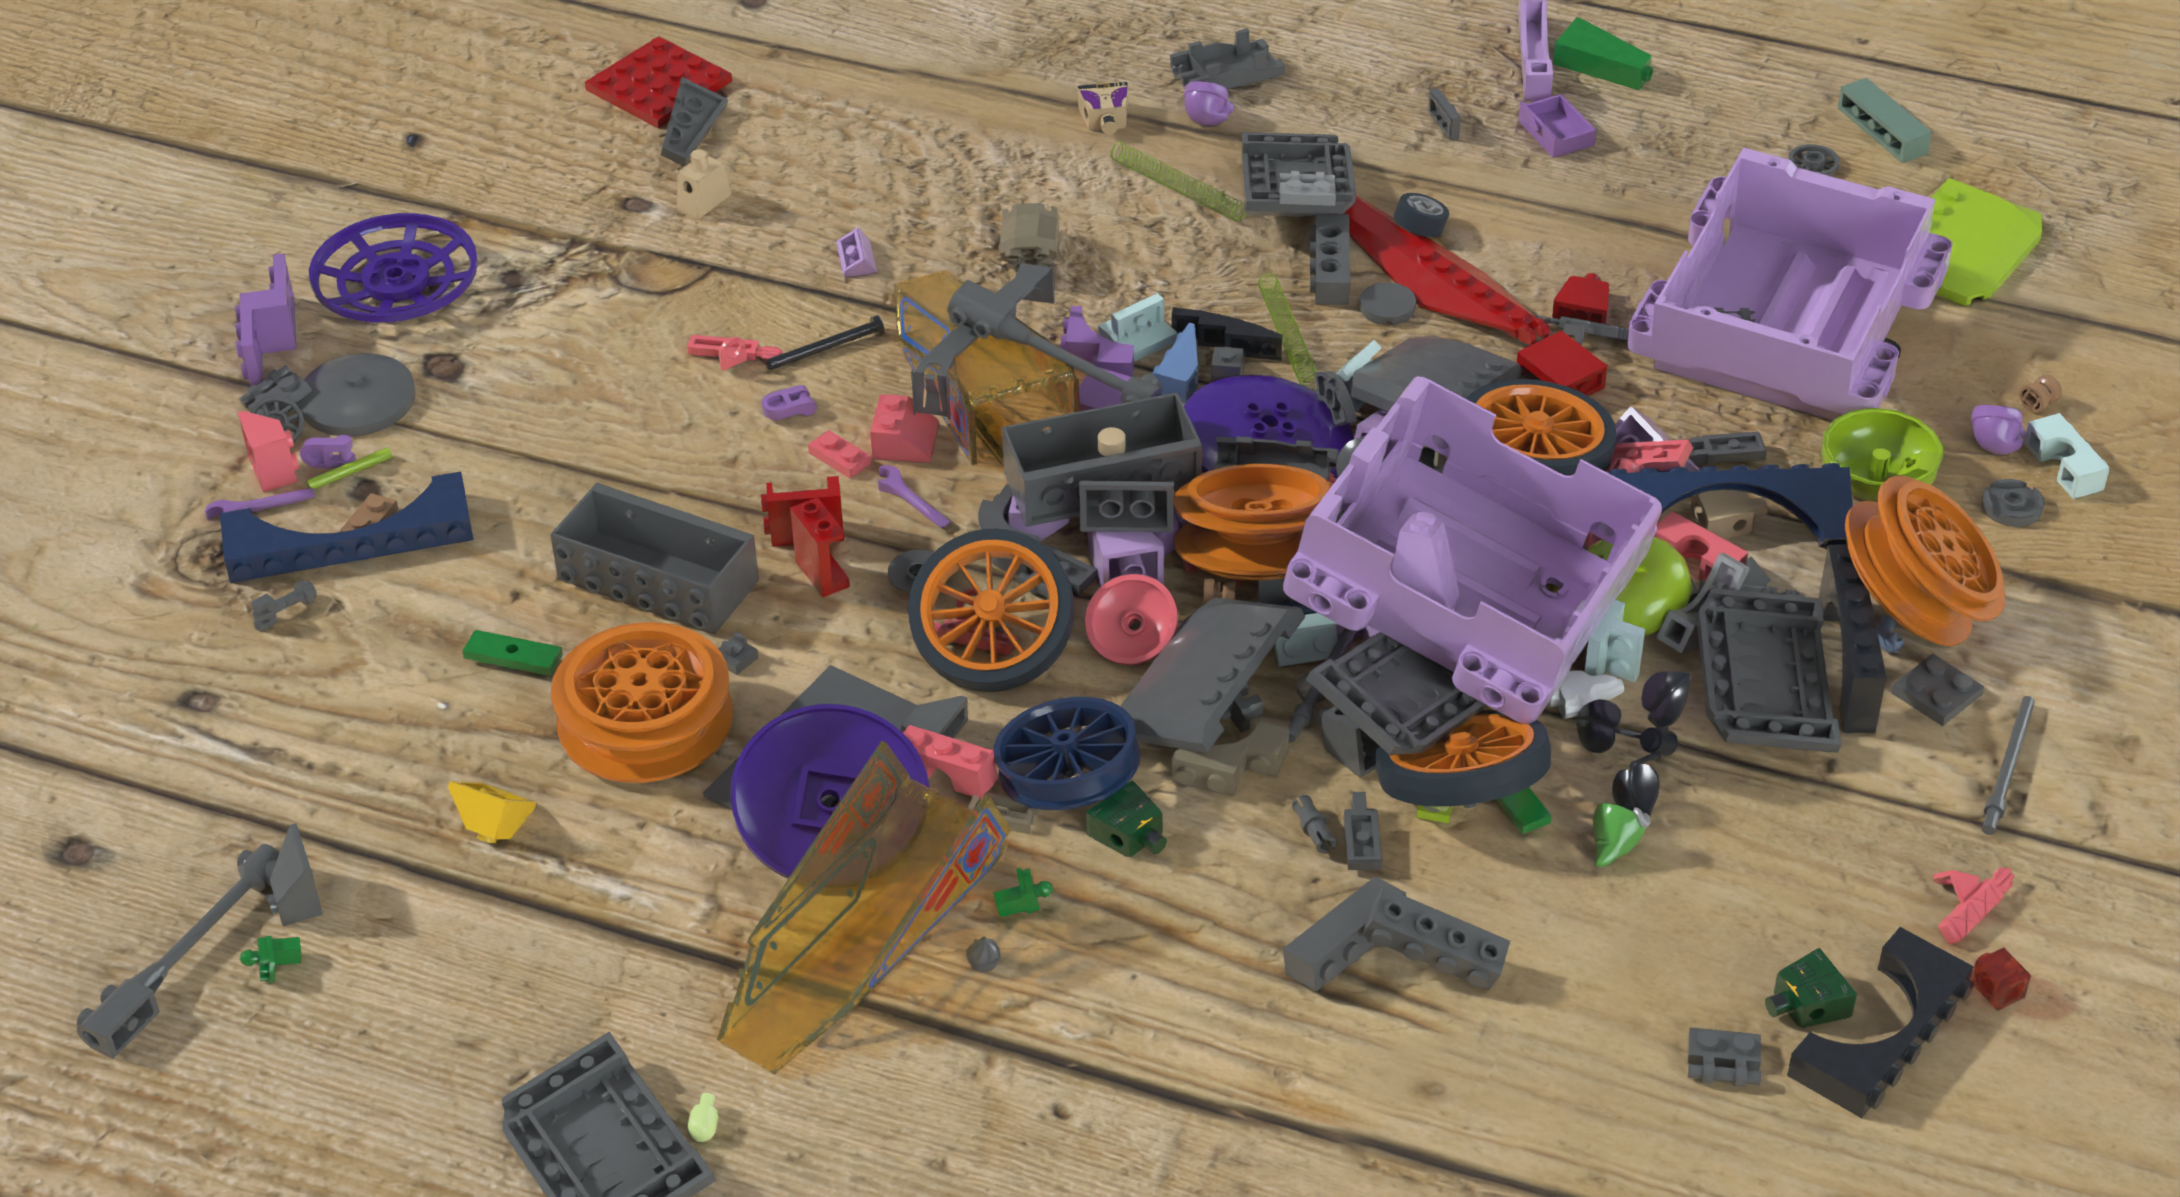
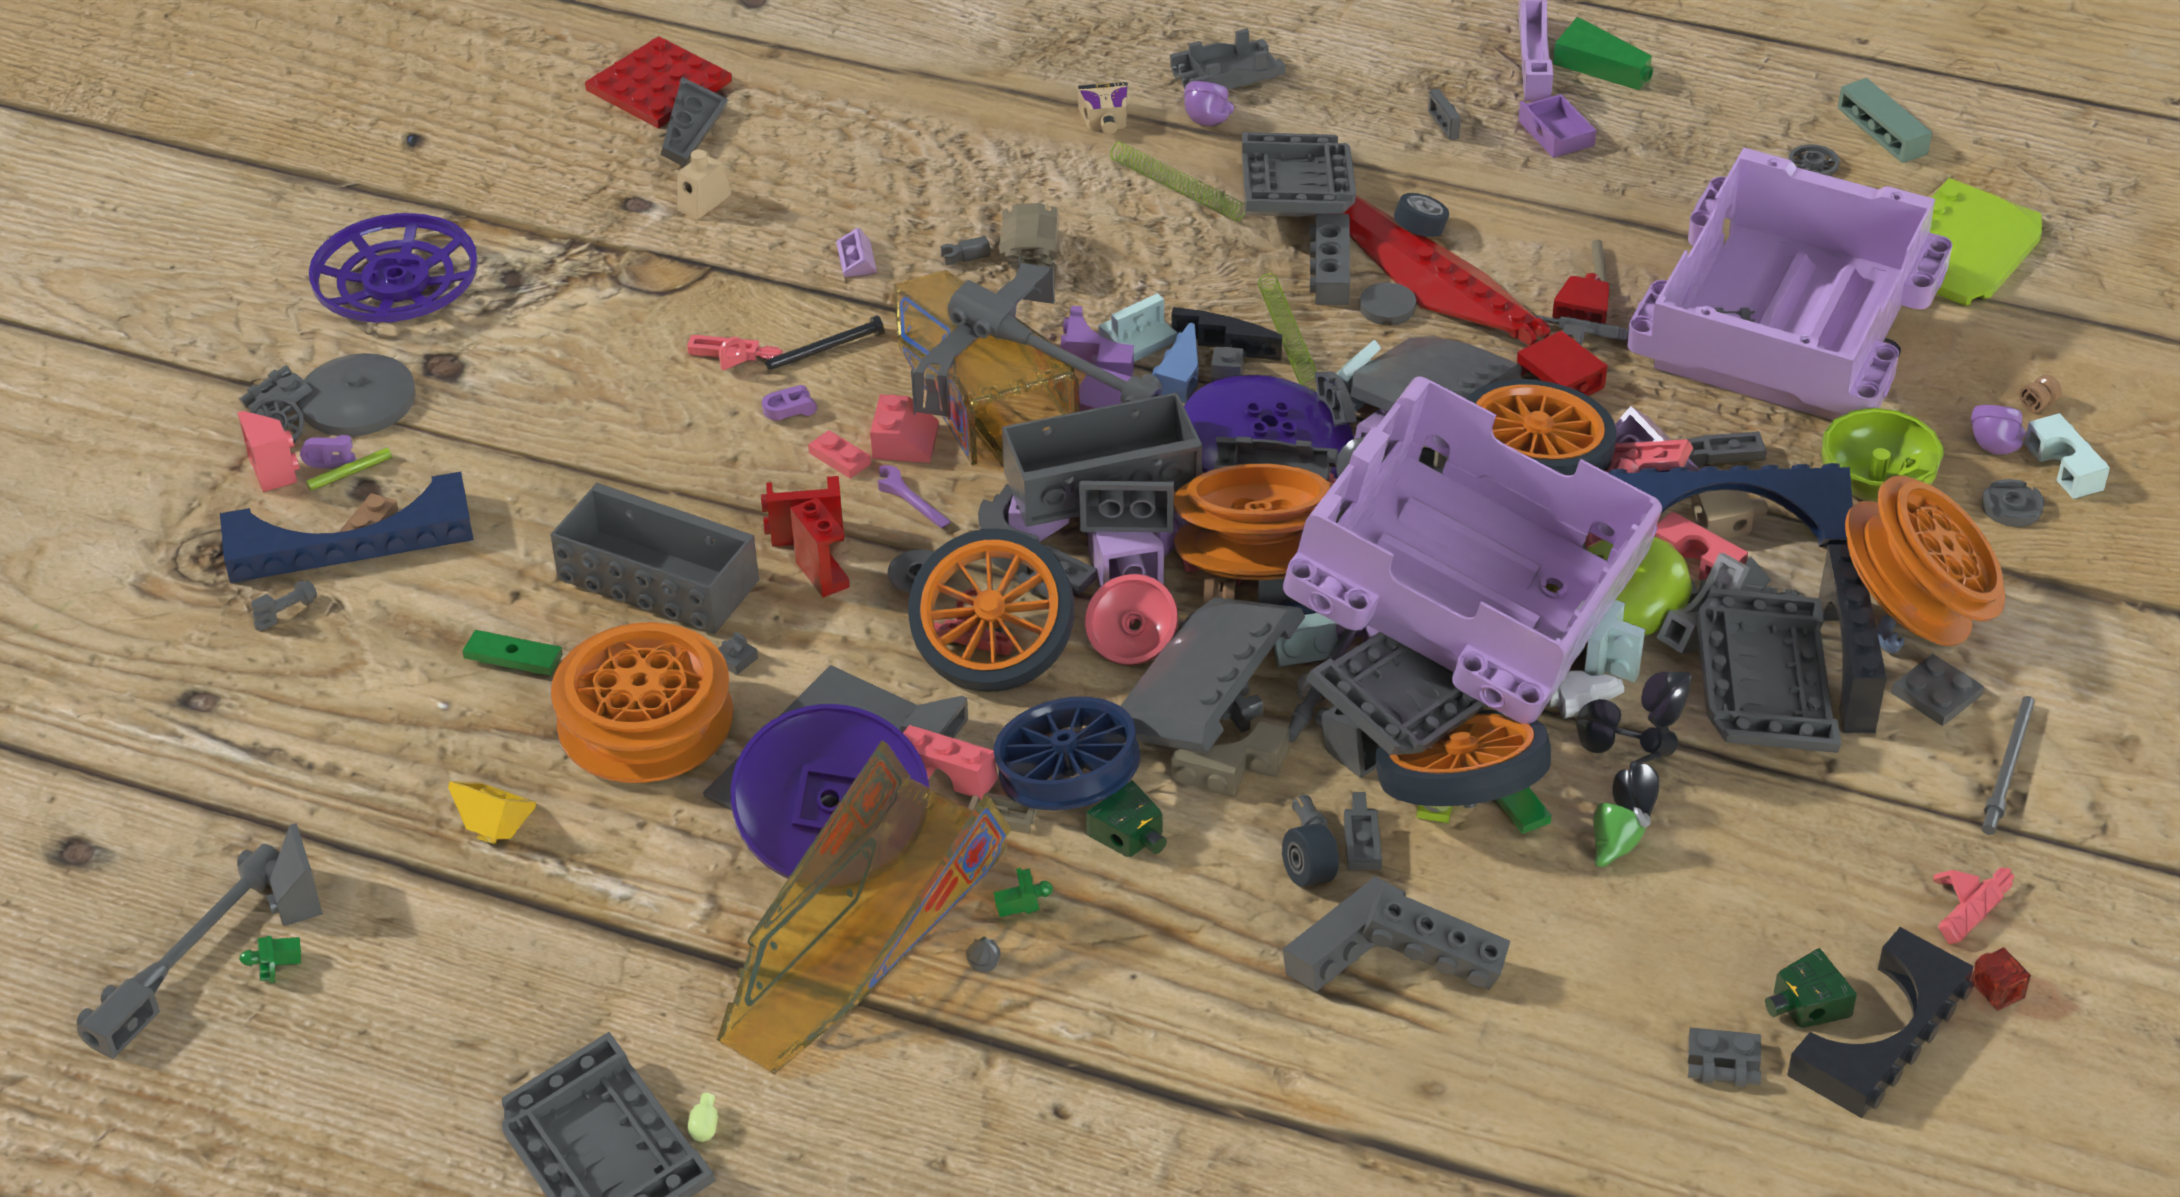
medium lavender piece [205,488,315,520] -> none
medium lavender bracket [235,253,297,386] -> none
tan piece [1098,427,1126,456] -> none
light grey plate [1279,171,1336,206] -> none
lavender slope [1391,512,1460,610] -> none
none -> dark grey bar [940,236,991,265]
none -> black wheel [1282,823,1339,887]
none -> dark tan bar [1591,240,1610,296]

